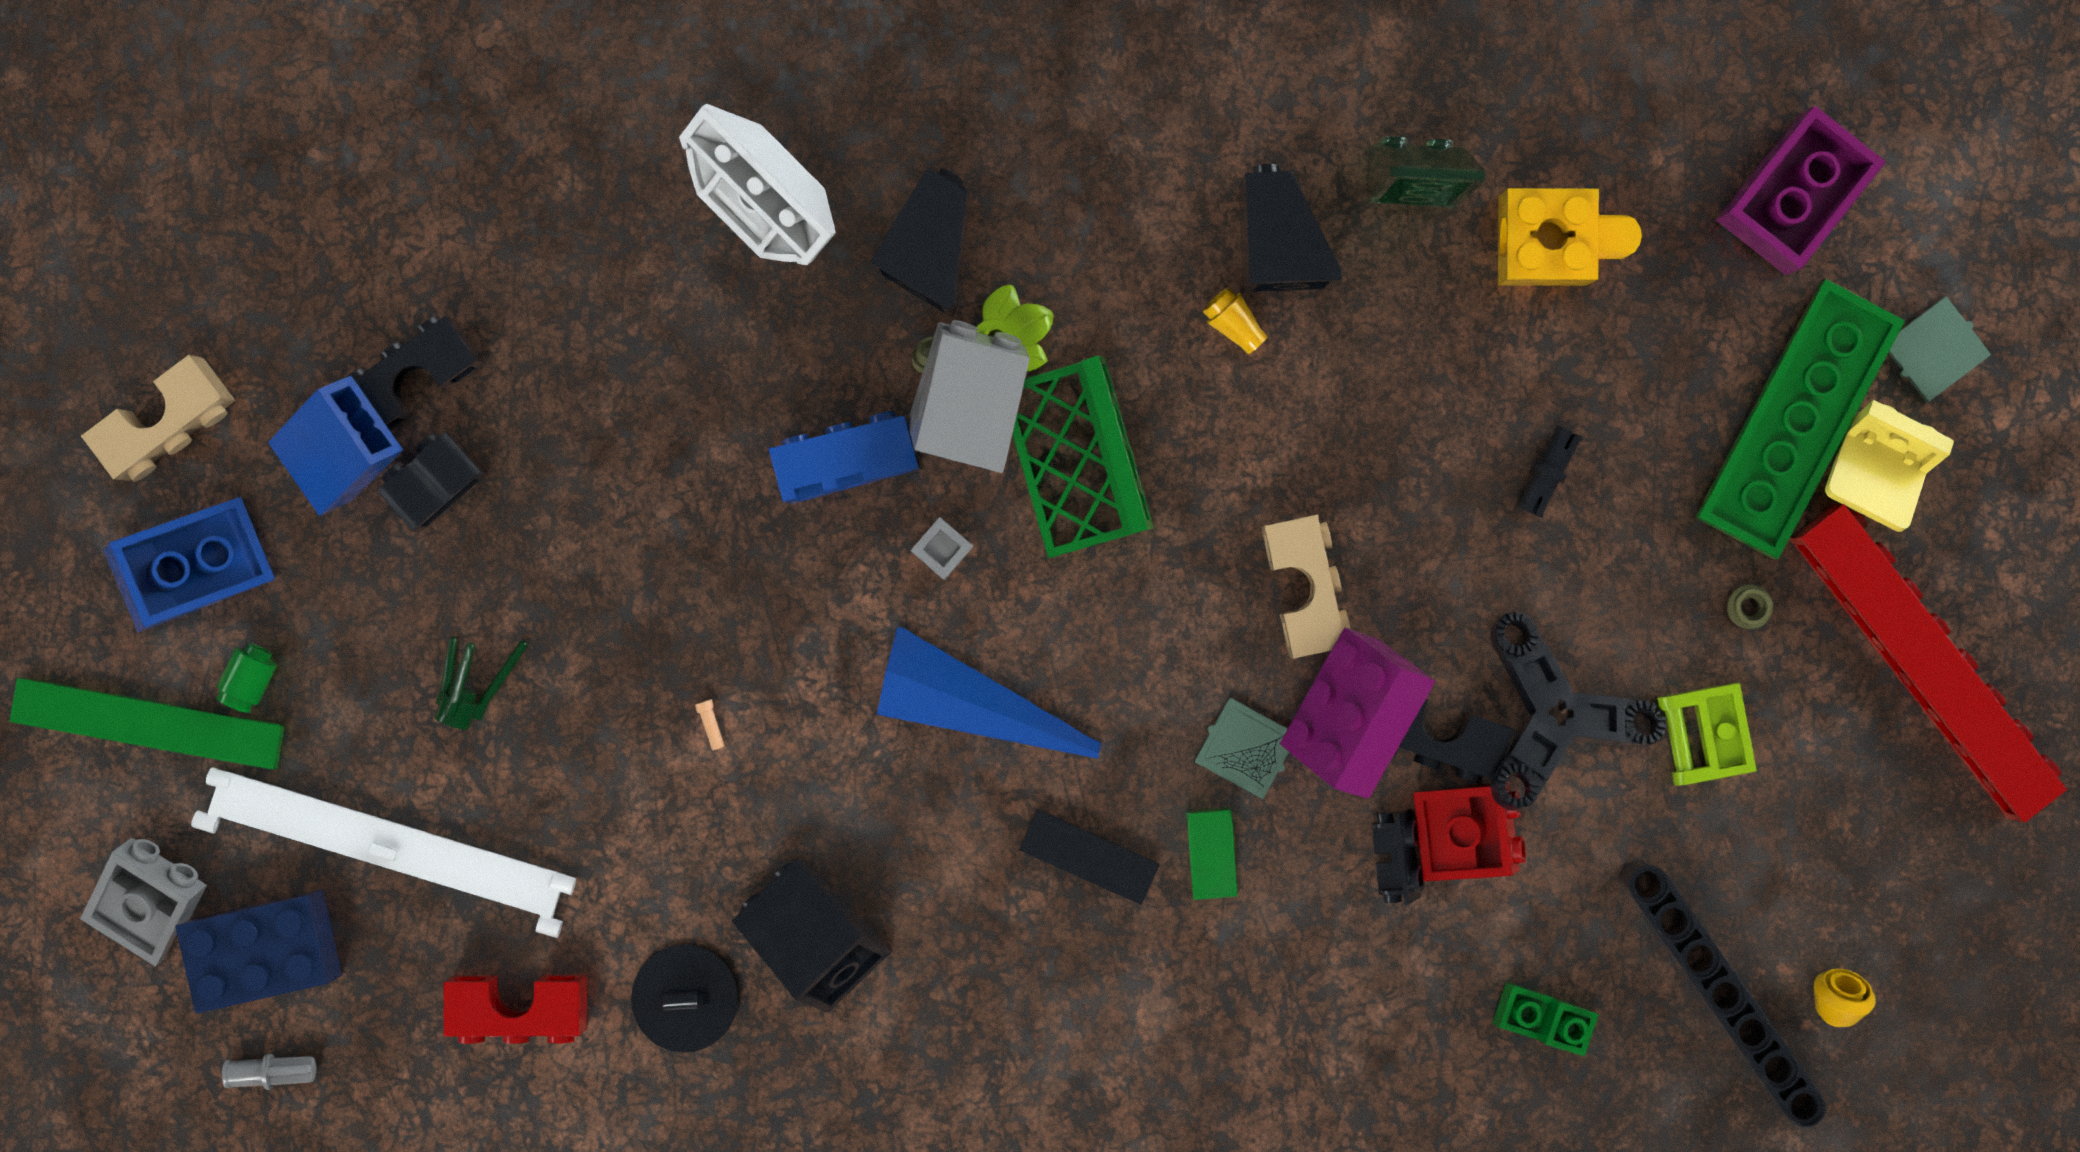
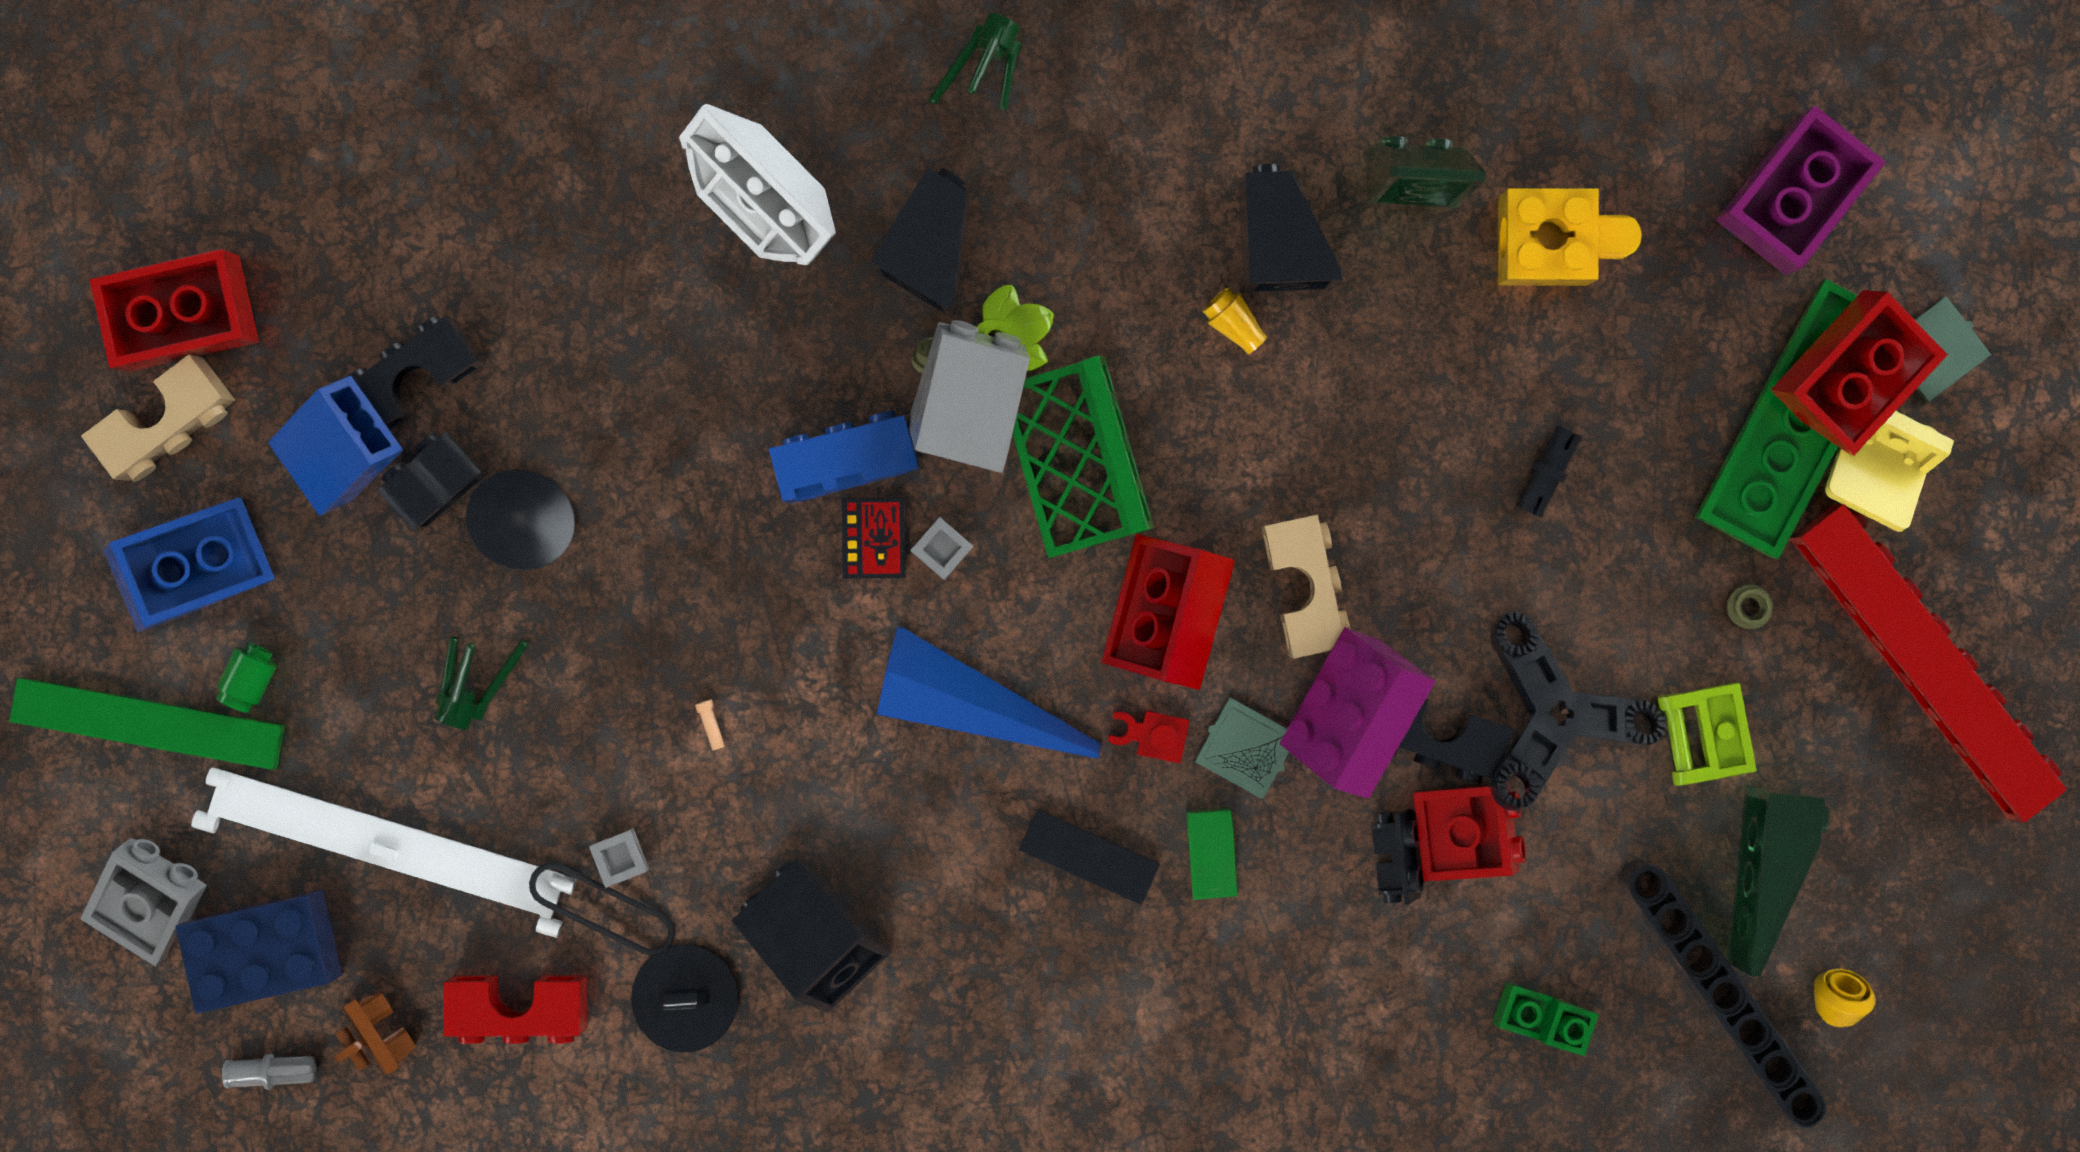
none -> red brick [89,249,259,372]
none -> dark orange hips [333,992,416,1075]
none -> black shield [466,470,575,571]
none -> black piece [529,862,675,956]
none -> light grey plate [589,828,650,888]
none -> piece [842,497,906,579]
none -> dark green plant [929,13,1023,110]
none -> red slope [1101,534,1235,690]
none -> red plate [1107,710,1190,764]
none -> clear green slope [1727,785,1830,977]
none -> red slope [1771,290,1948,456]

